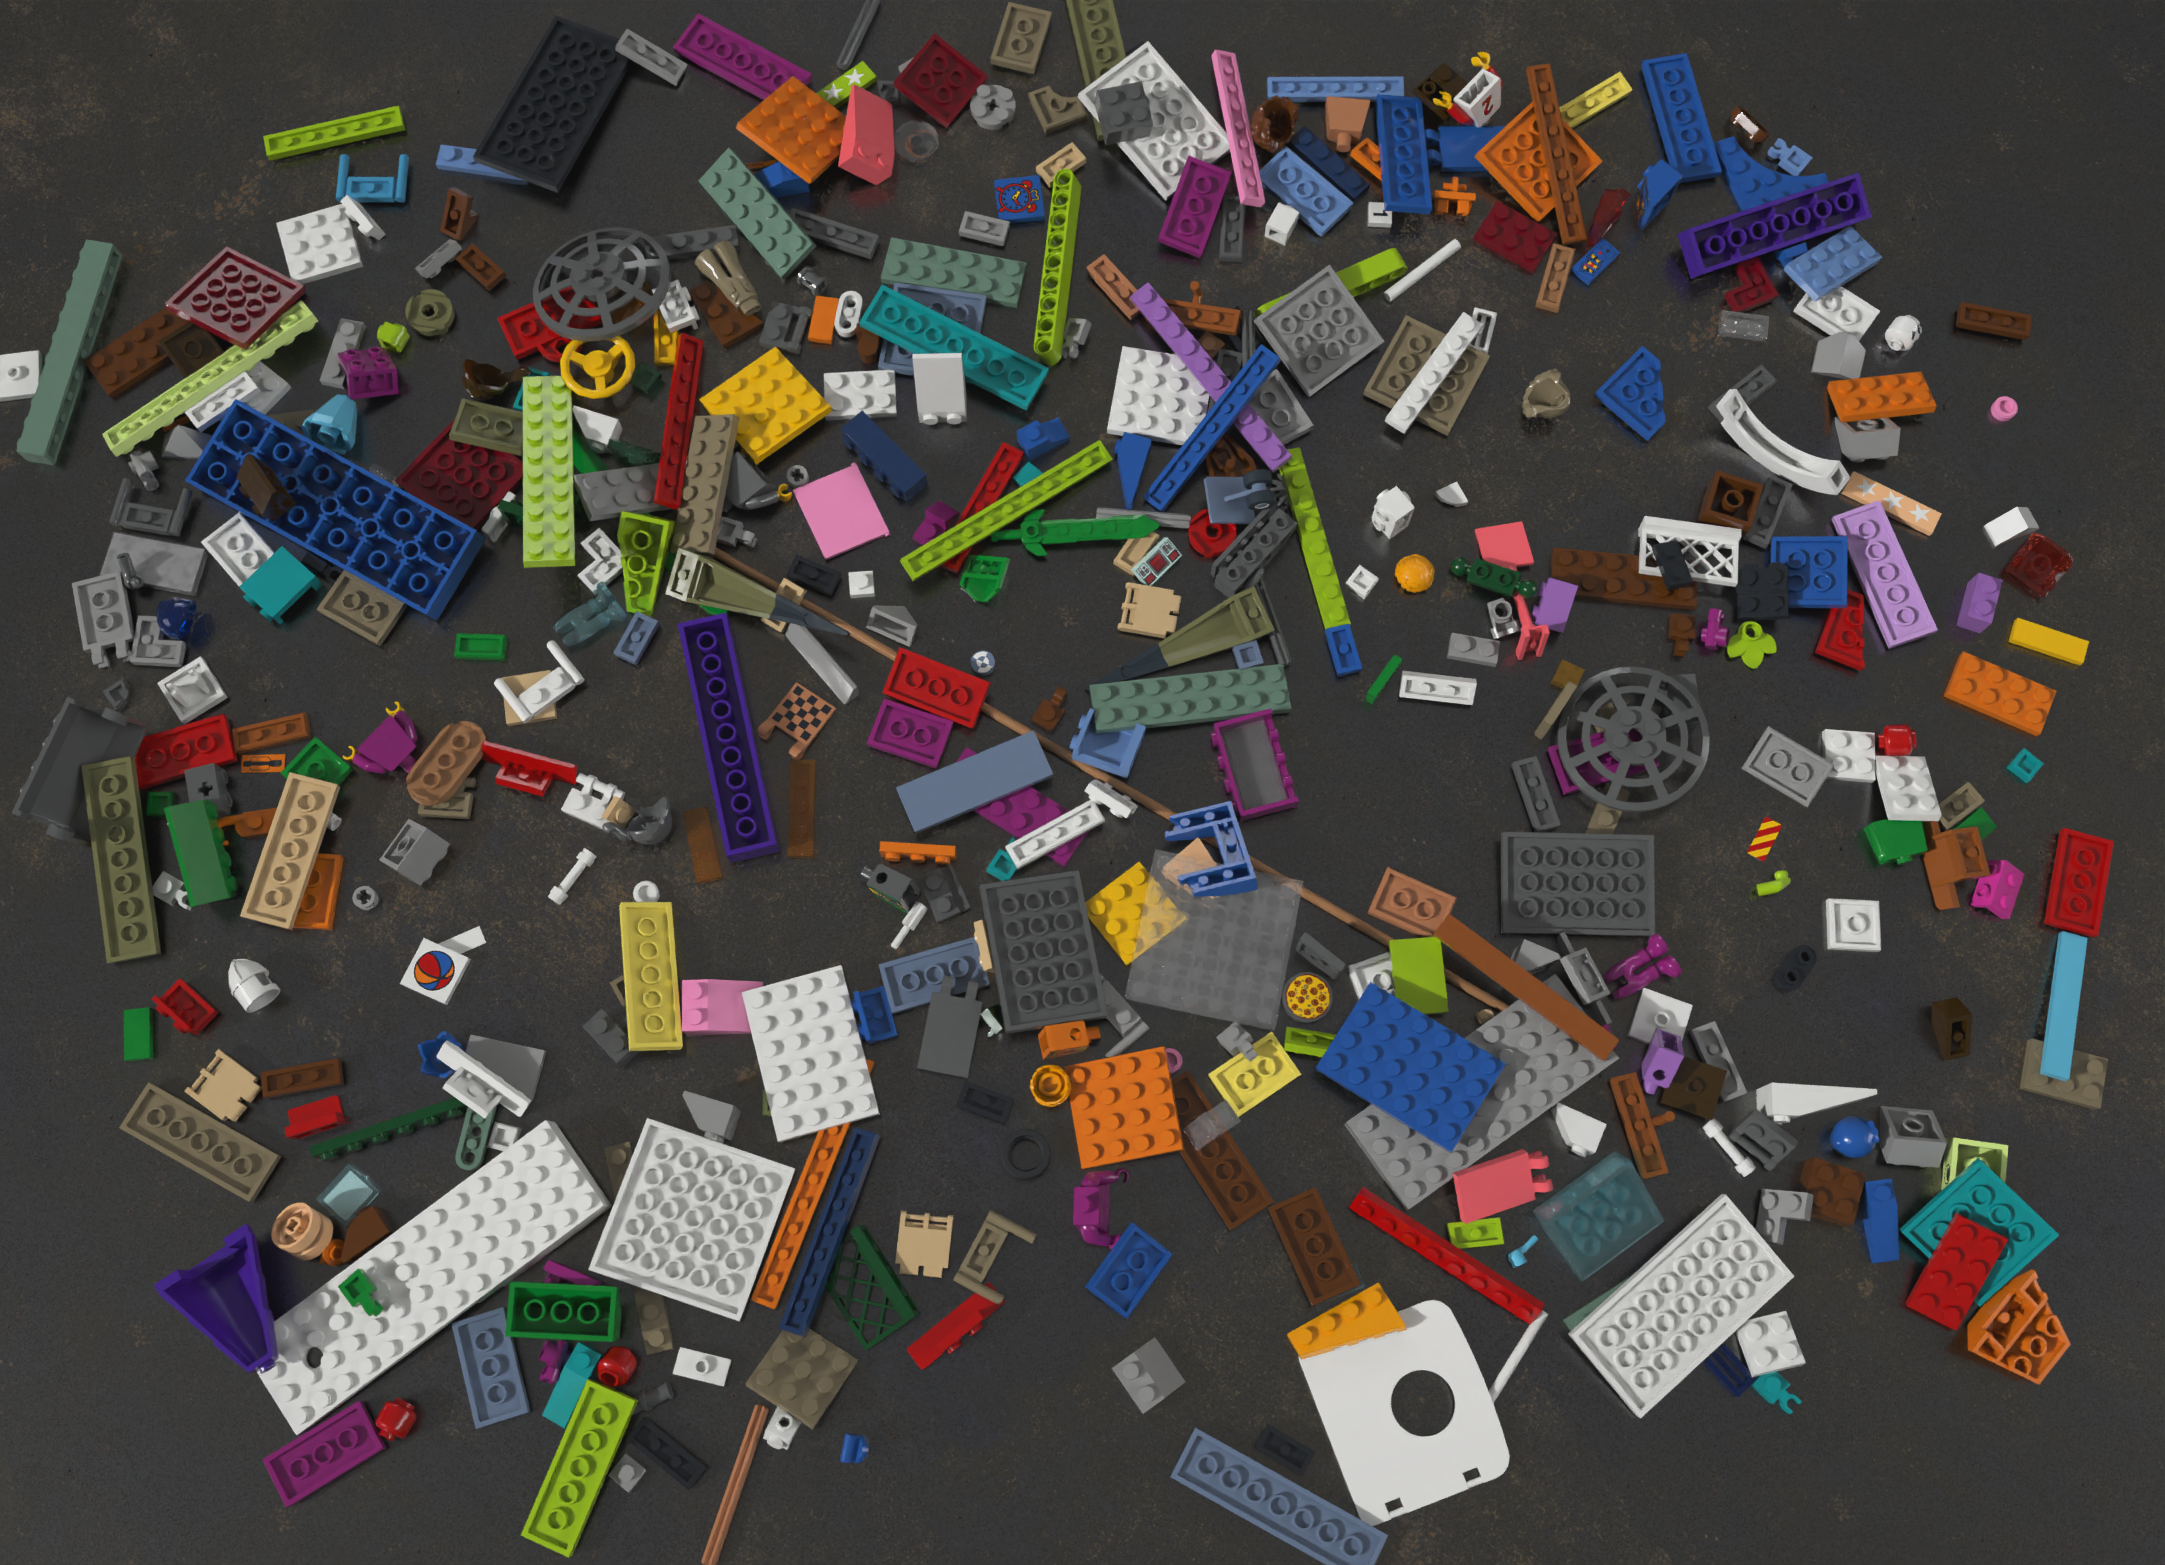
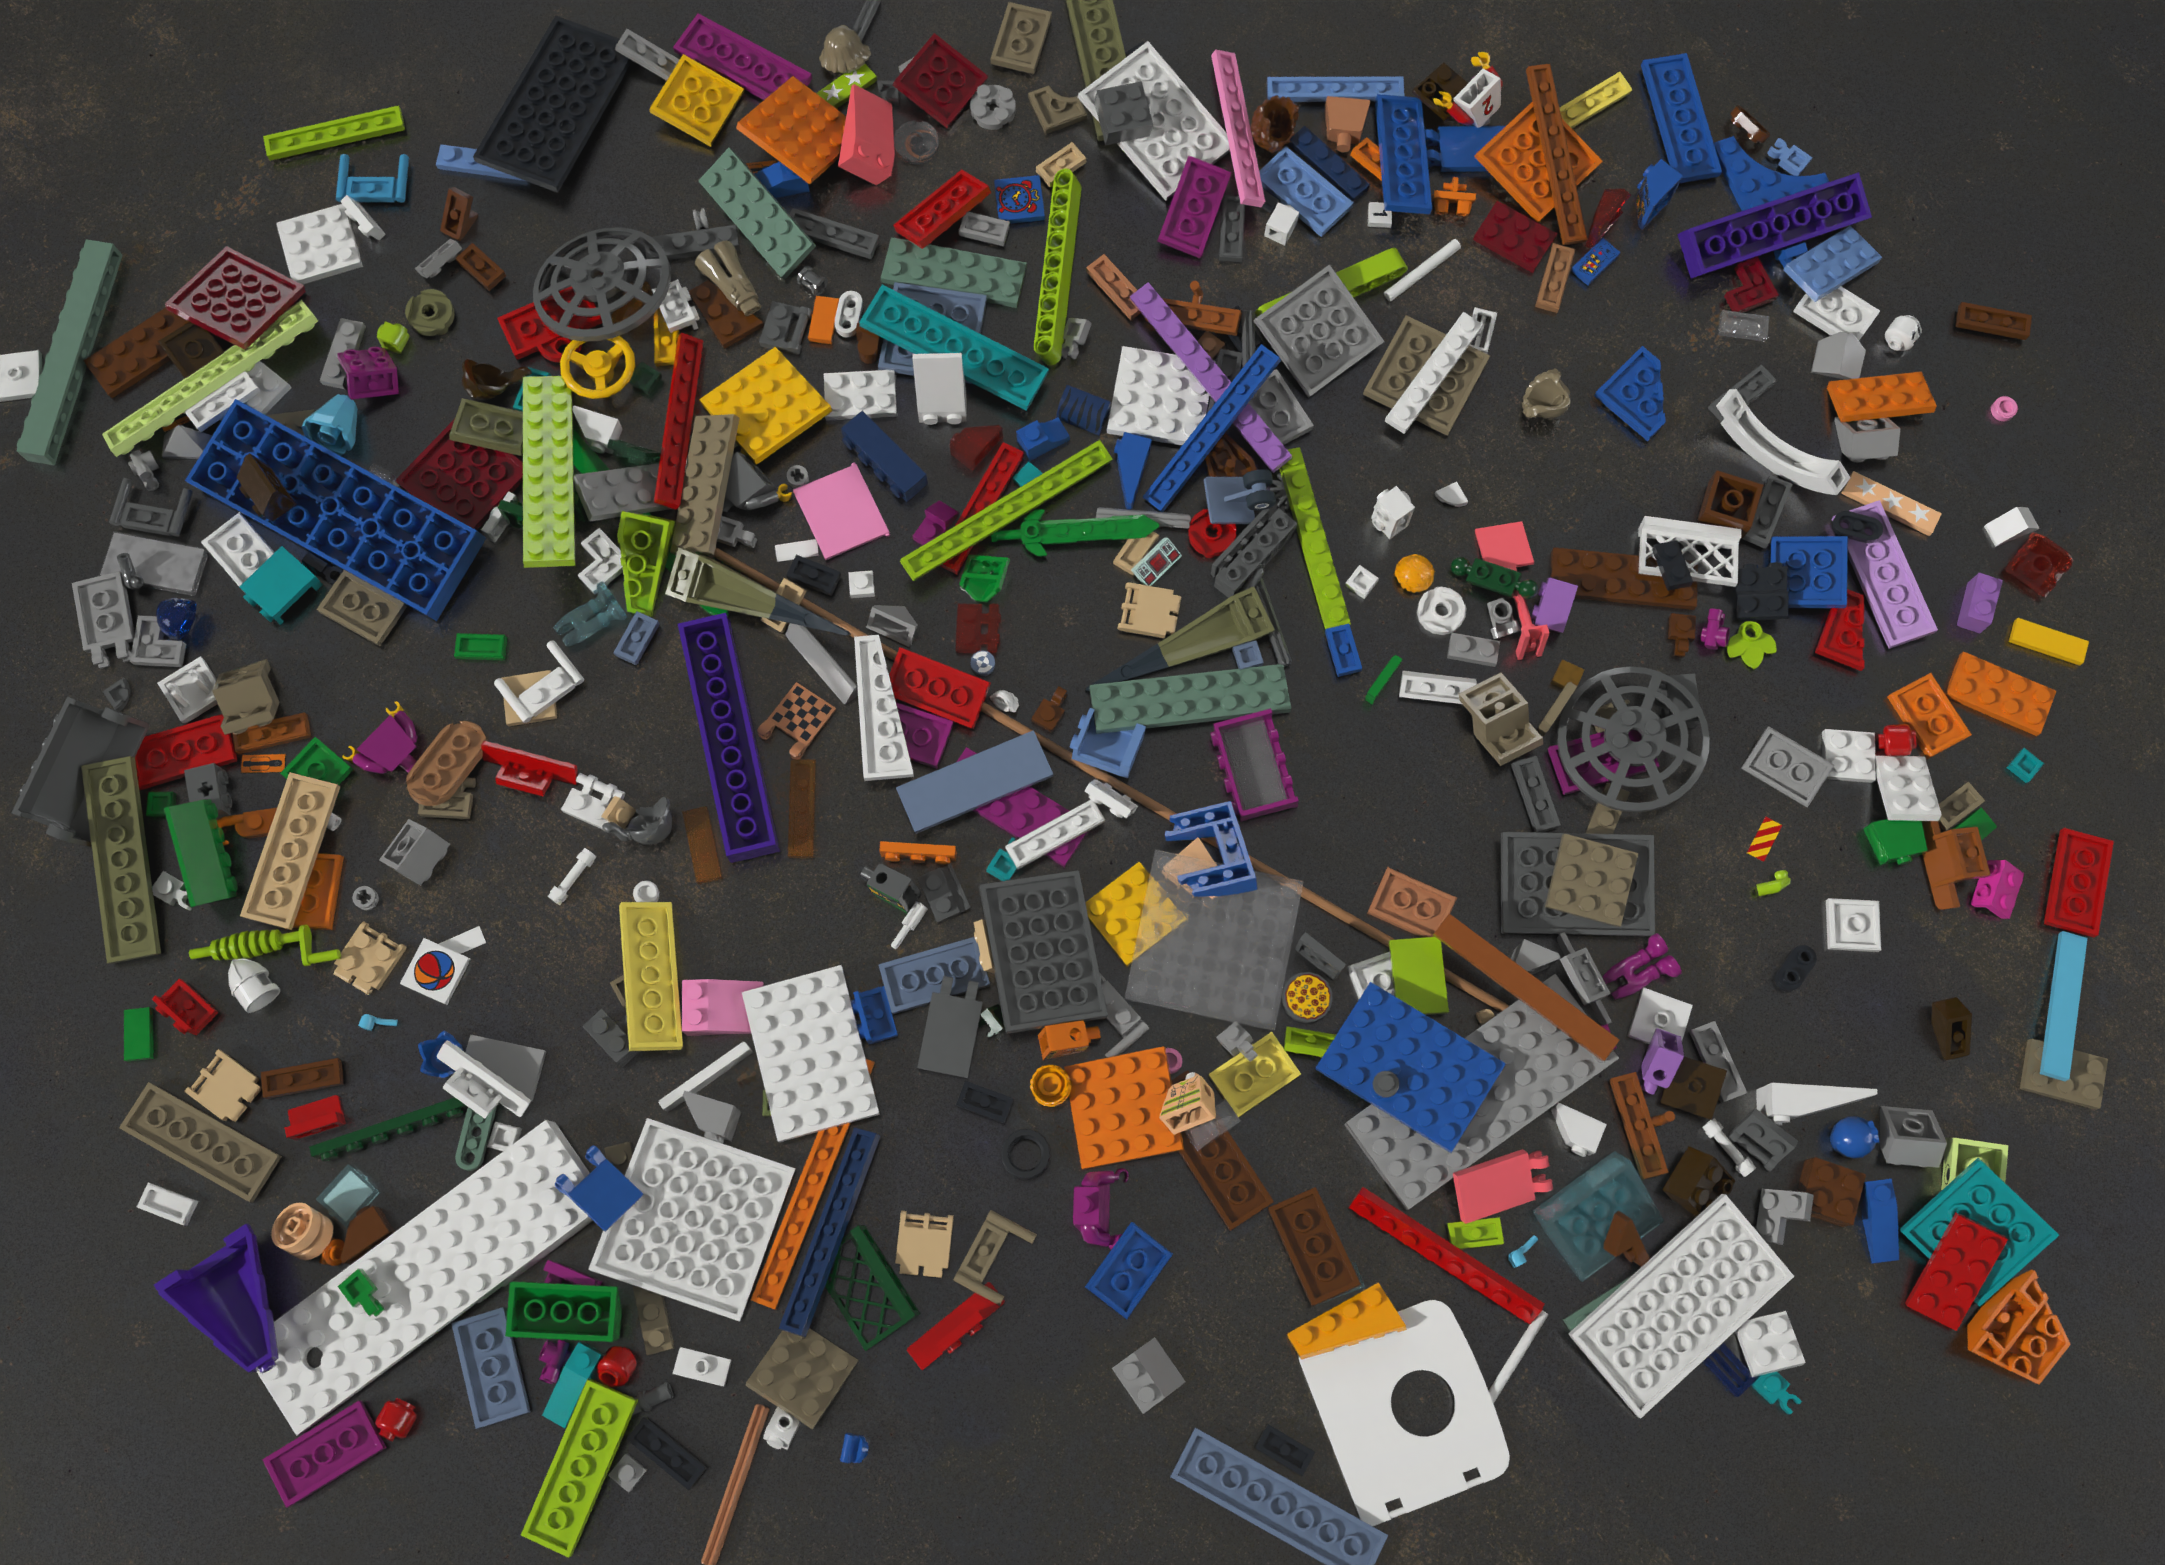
none -> white tile [137,1182,199,1226]
none -> lime piece [189,925,341,966]
none -> dark tan bracket [212,659,280,735]
none -> tan plate [333,921,407,995]
none -> medium azure hand [358,1014,398,1031]
none -> blue flag [554,1145,644,1232]
none -> yellow plate [650,54,744,147]
none -> white tile [658,1042,753,1113]
none -> light grey bush [693,208,709,230]
none -> white sticker [775,539,819,562]
none -> dark tan hair [819,25,871,74]
none -> white wing [854,635,914,781]
none -> red plate [893,170,992,249]
none -> clear red slope [949,425,1003,471]
none -> clear red plate [955,603,1001,653]
none -> white piece [990,690,1019,712]
none -> dark blue brick [1056,385,1111,436]
none -> light nougat torso [1159,1072,1216,1134]
none -> dark grey plate [1373,1071,1399,1098]
none -> white tile [1417,587,1466,635]
none -> dark tan bracket [1459,673,1543,766]
none -> dark tan plate [1545,834,1638,927]
none -> reddish brown slope [1603,1211,1650,1267]
none -> dark brown slope [1663,1146,1735,1217]
none -> black plate [1832,511,1883,543]
none -> orange tile [1887,673,1972,759]

